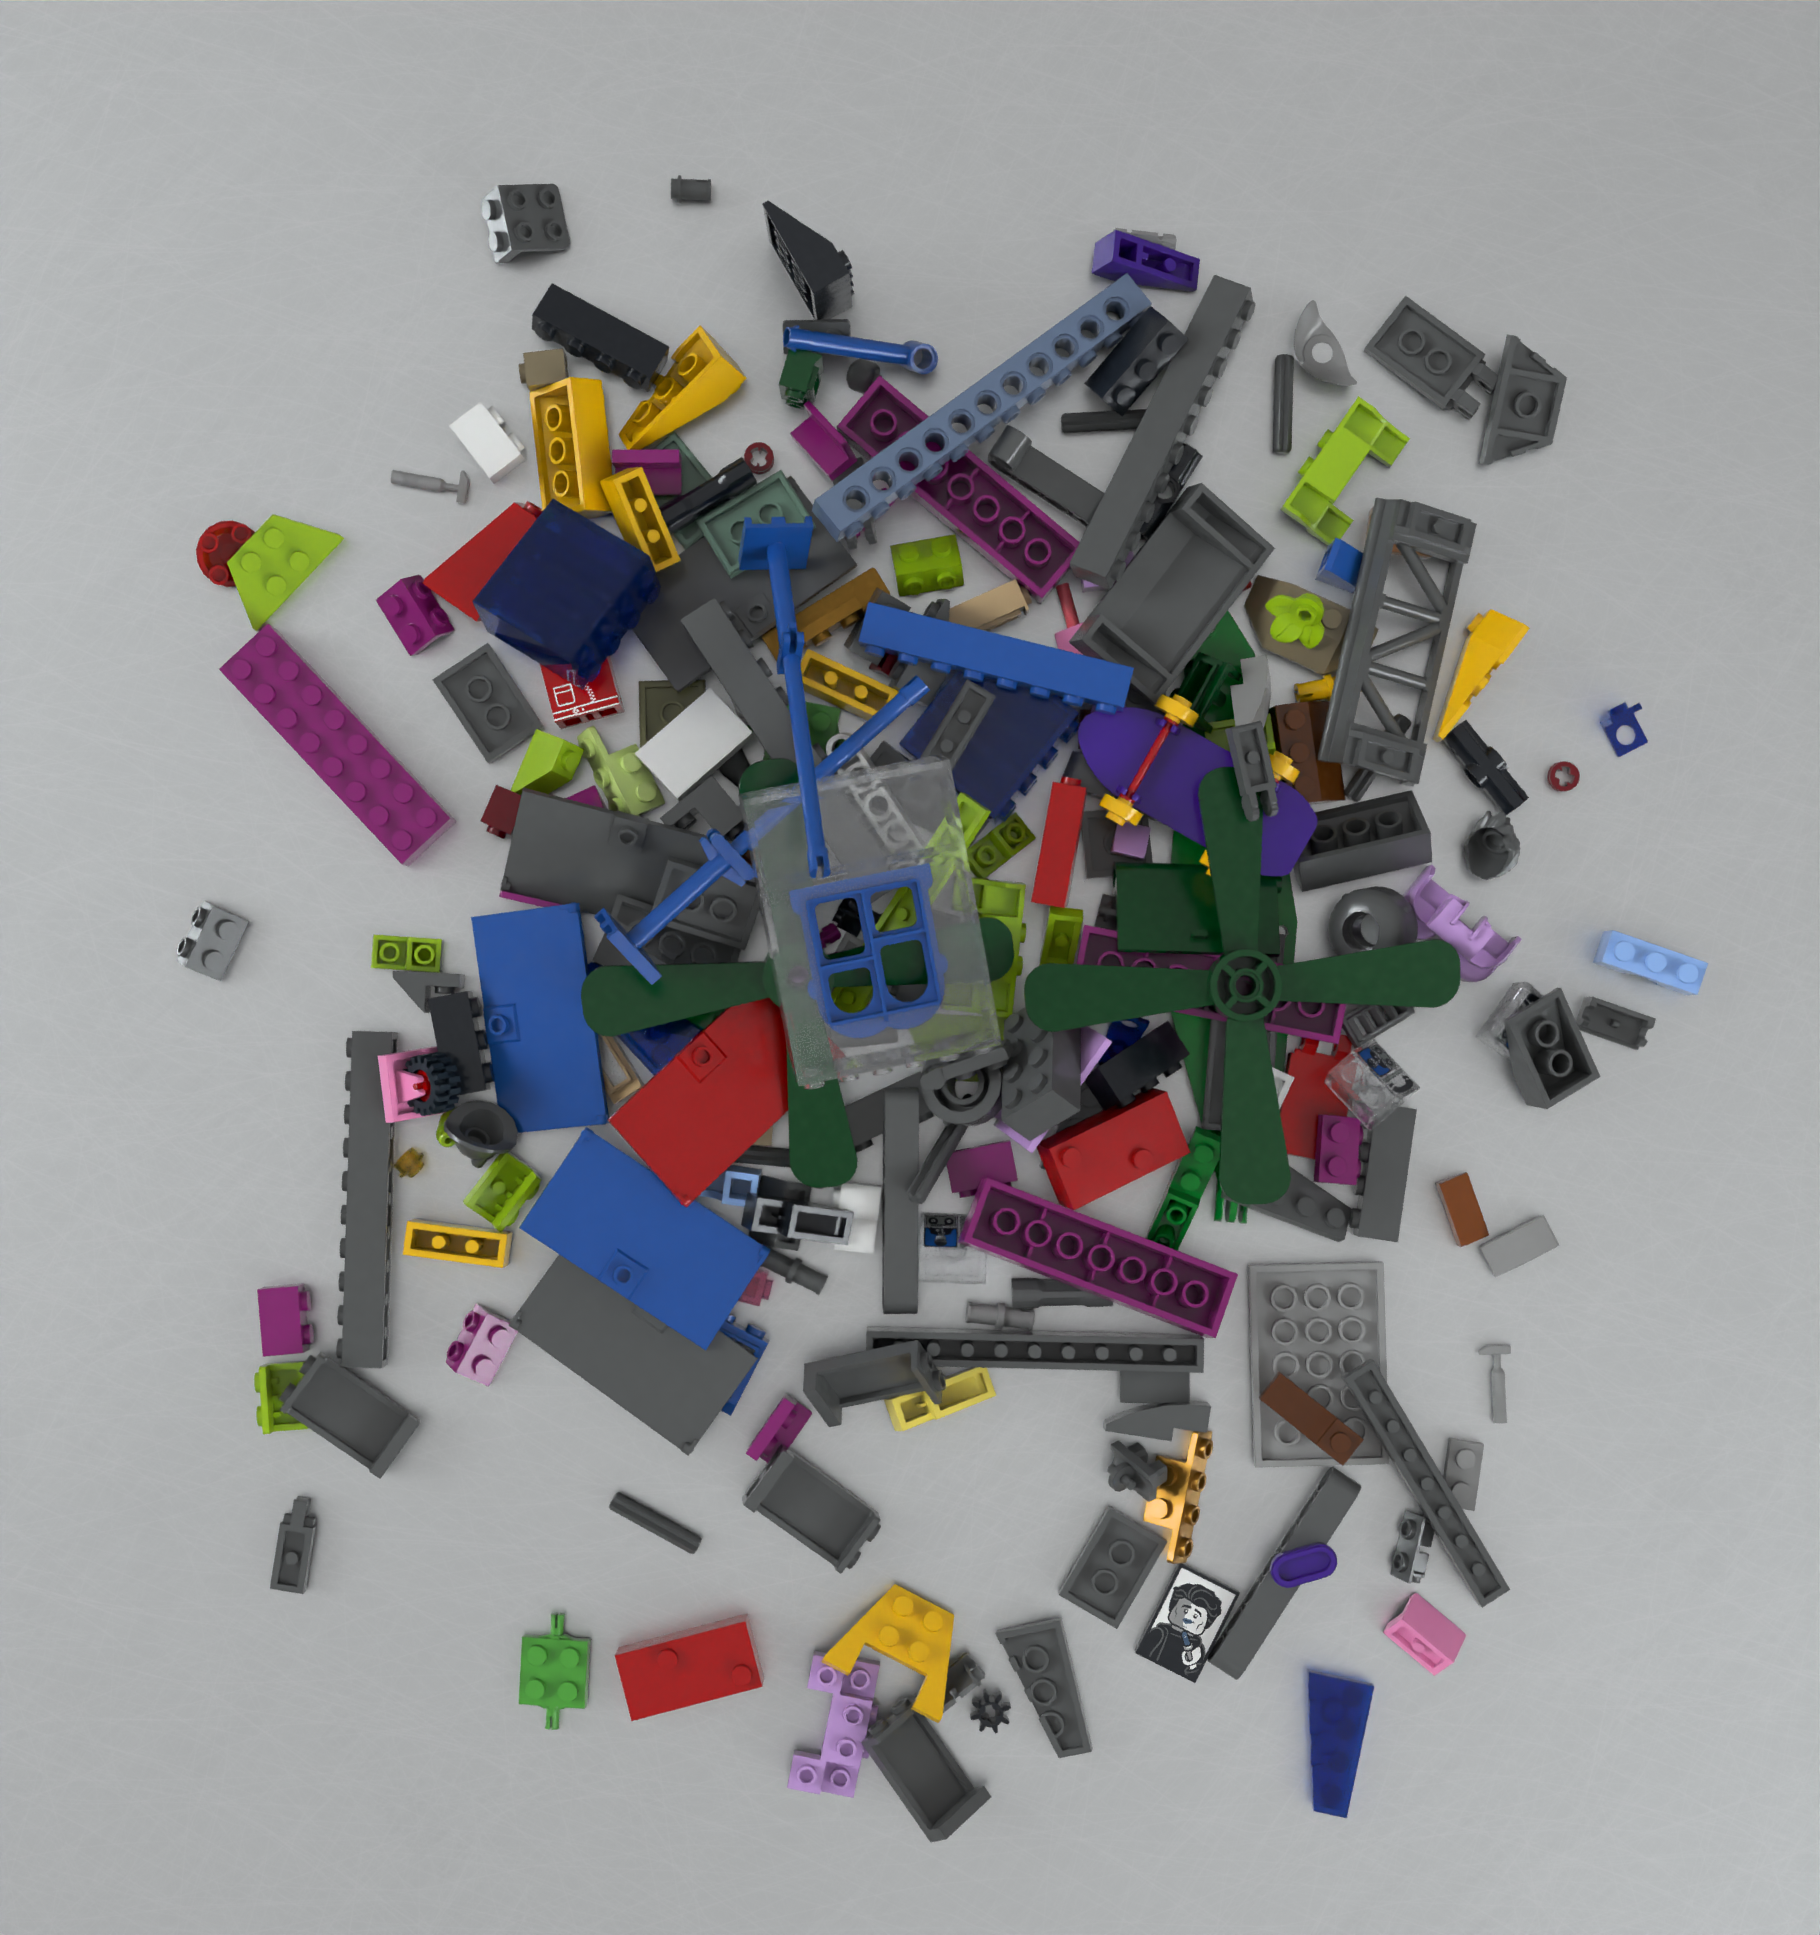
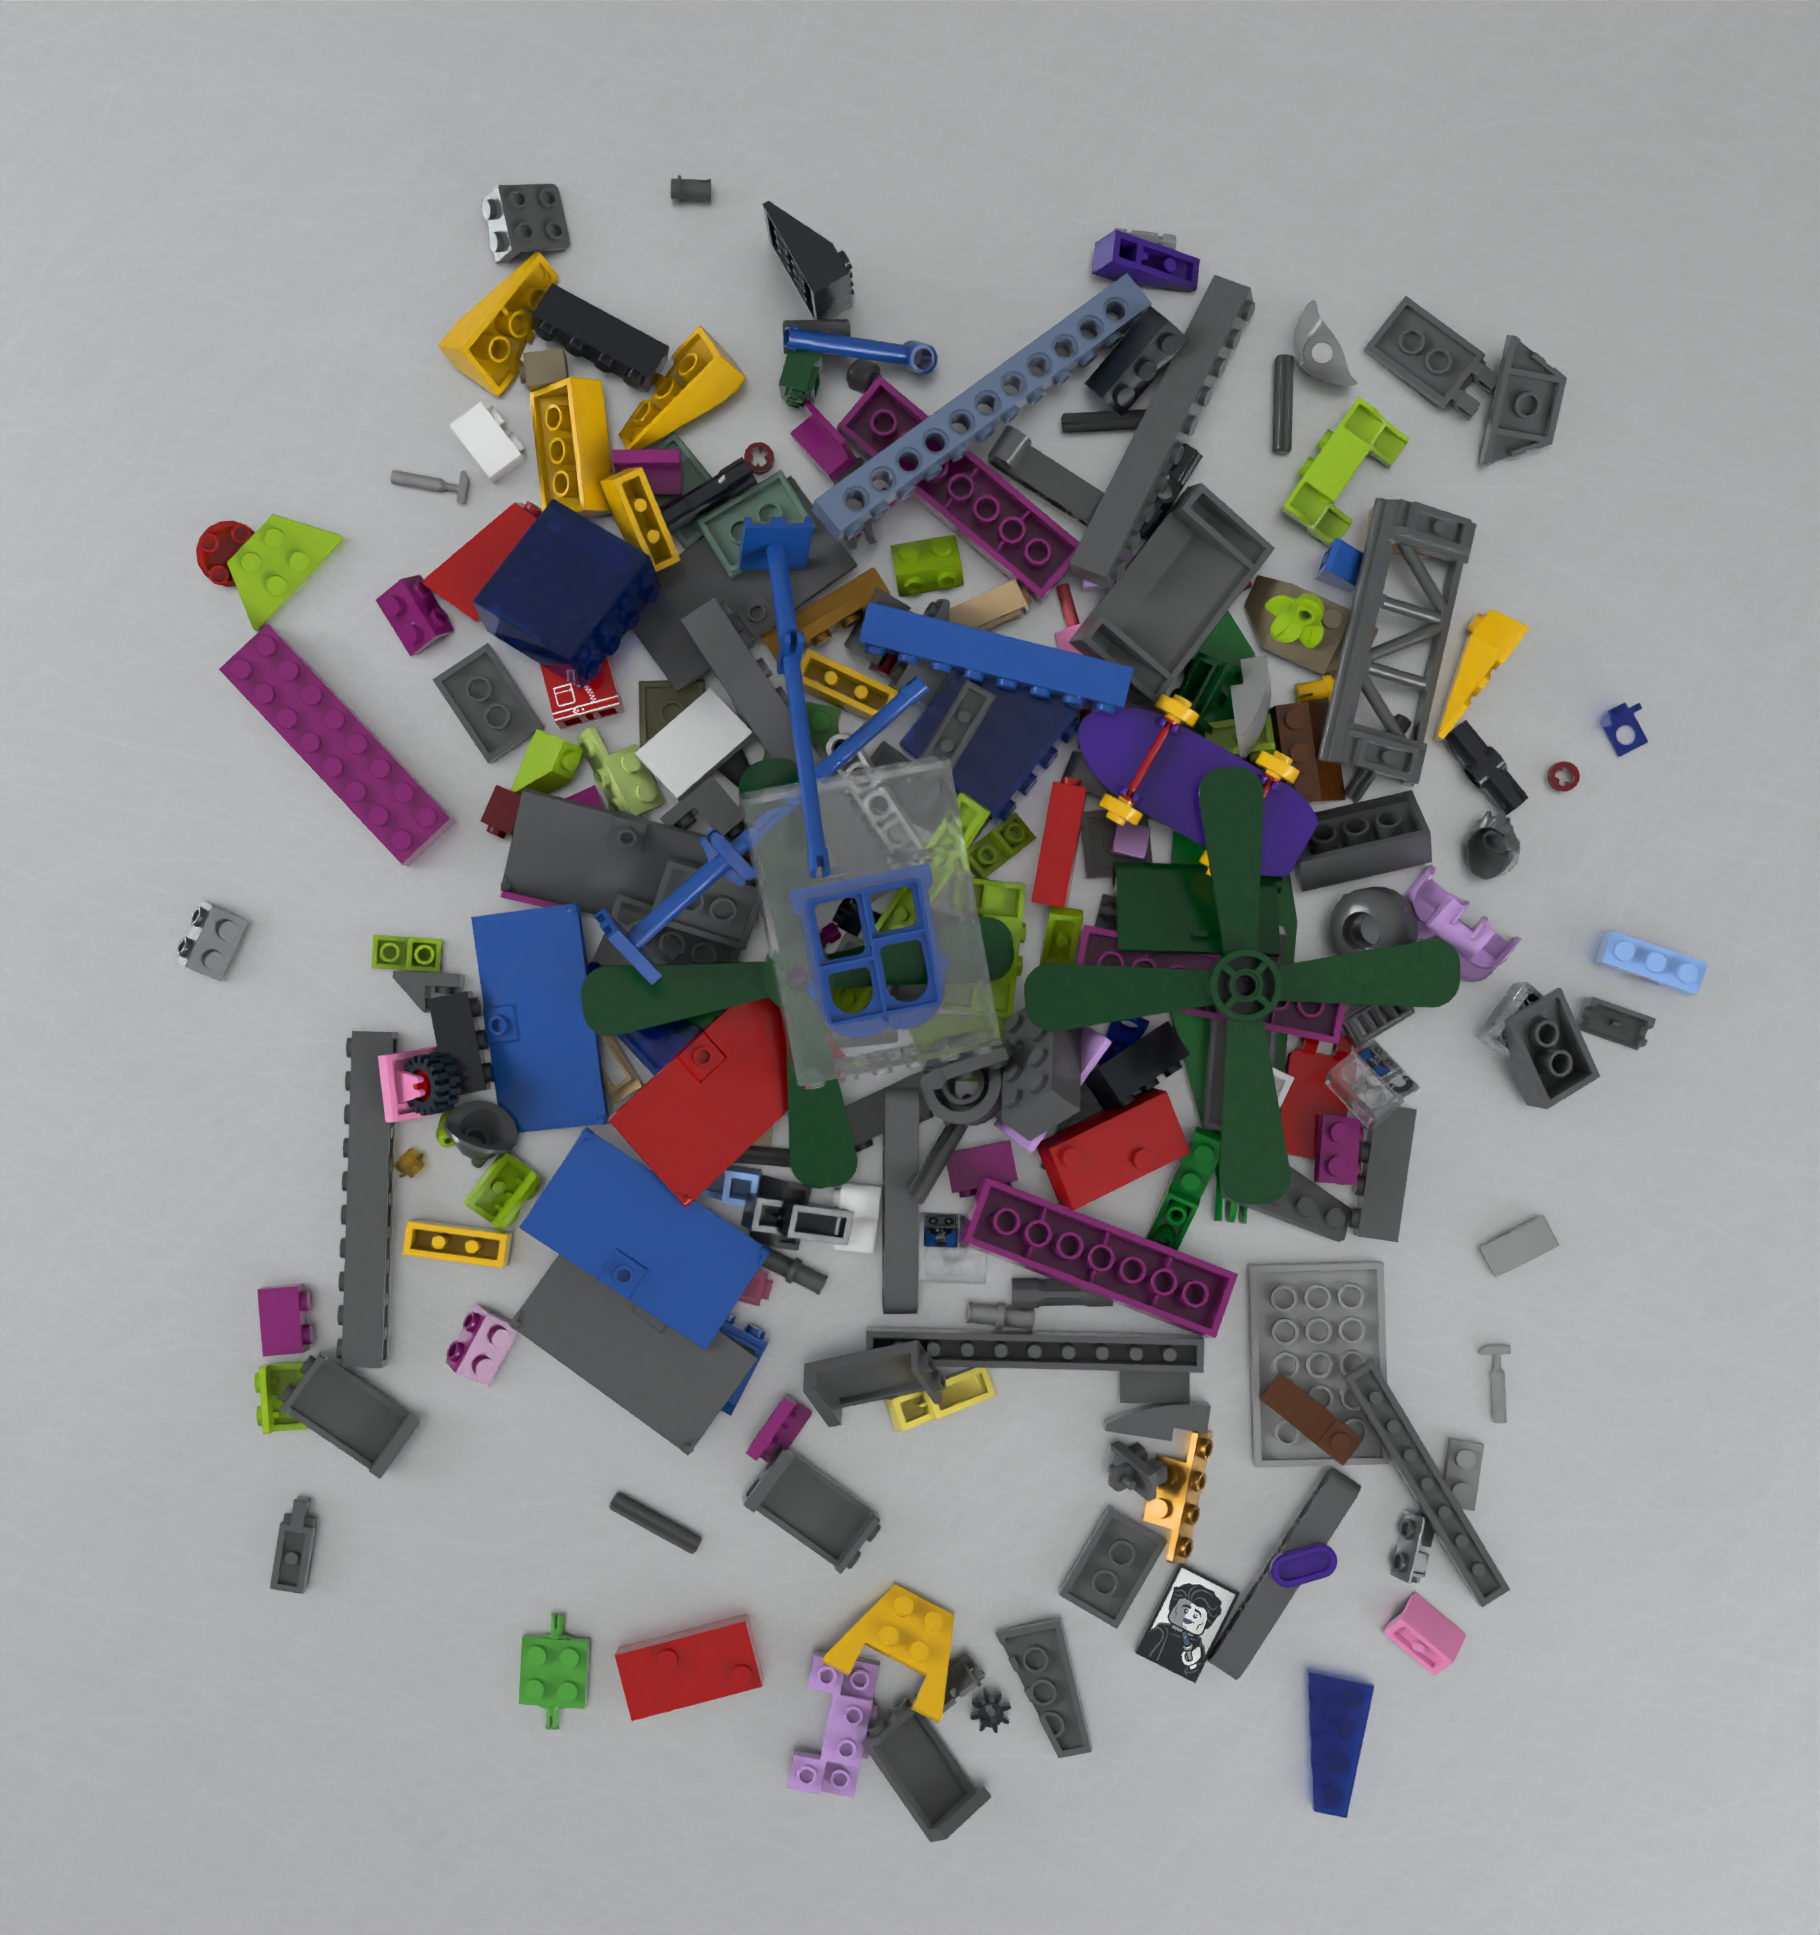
dark grey hinge [1225,721,1279,822] -> none
dark orange slope [1435,1172,1489,1247] -> none
none -> yellow wedge [438,252,559,397]

